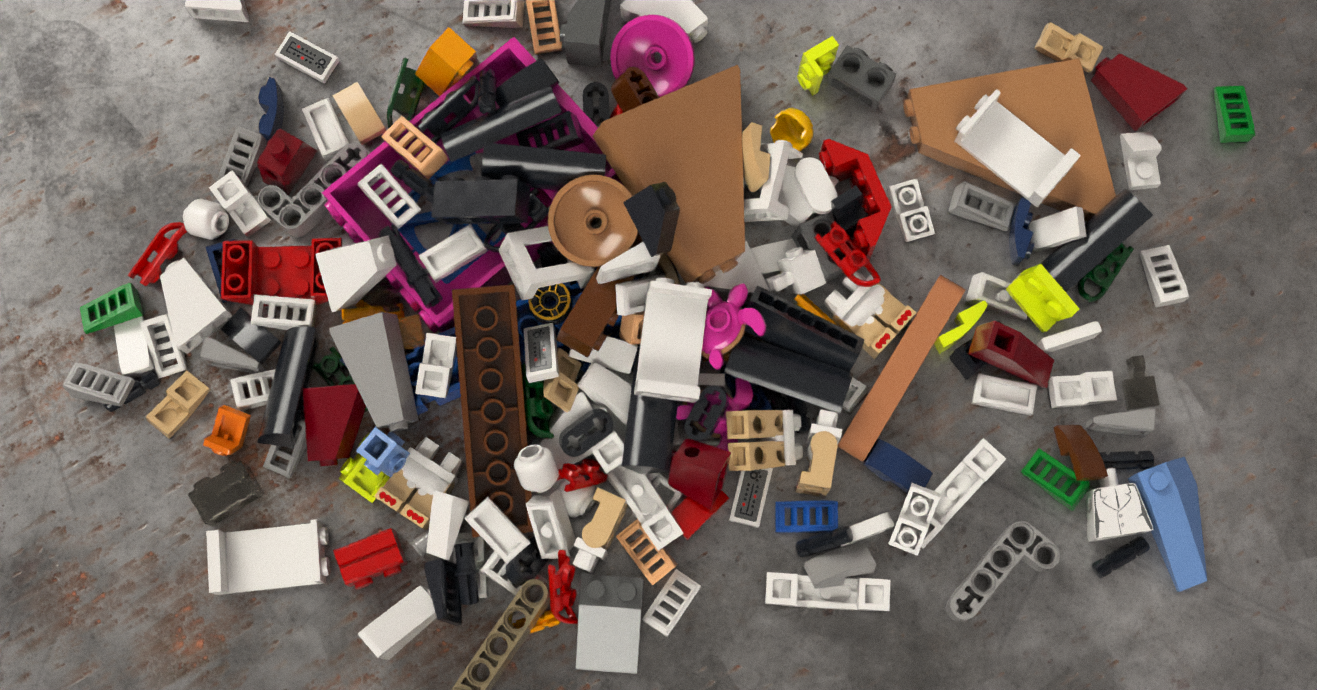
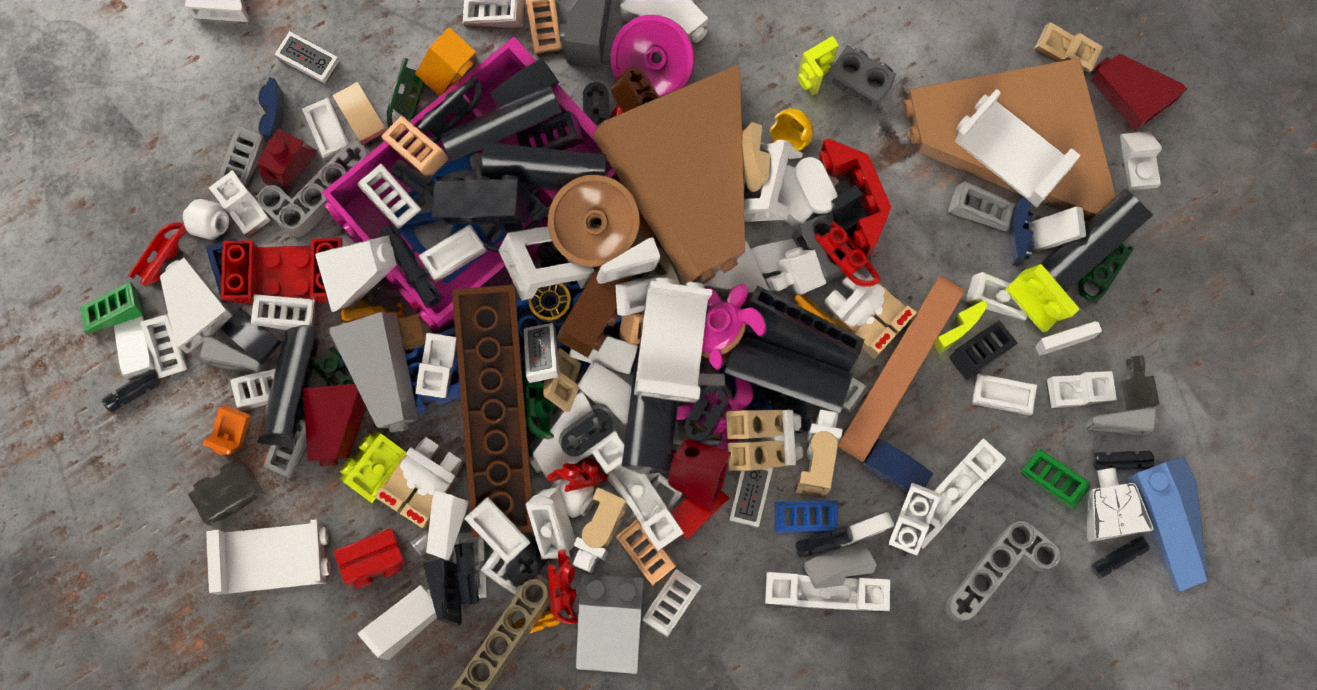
light grey slope [63,363,135,407] -> none
tan slope [146,371,210,439] -> none
medium blue brick [356,426,410,478] -> none
black axle [478,69,497,115] -> none
white head [514,445,559,493] -> none
black slope [623,182,680,257] -> none
white slope [887,179,935,242] -> none
dark red slope [968,320,1054,388] -> none
reddish brown slope [1053,425,1108,481] -> none
white slope [1139,245,1189,308] -> none
green slope [1214,86,1255,143] -> none

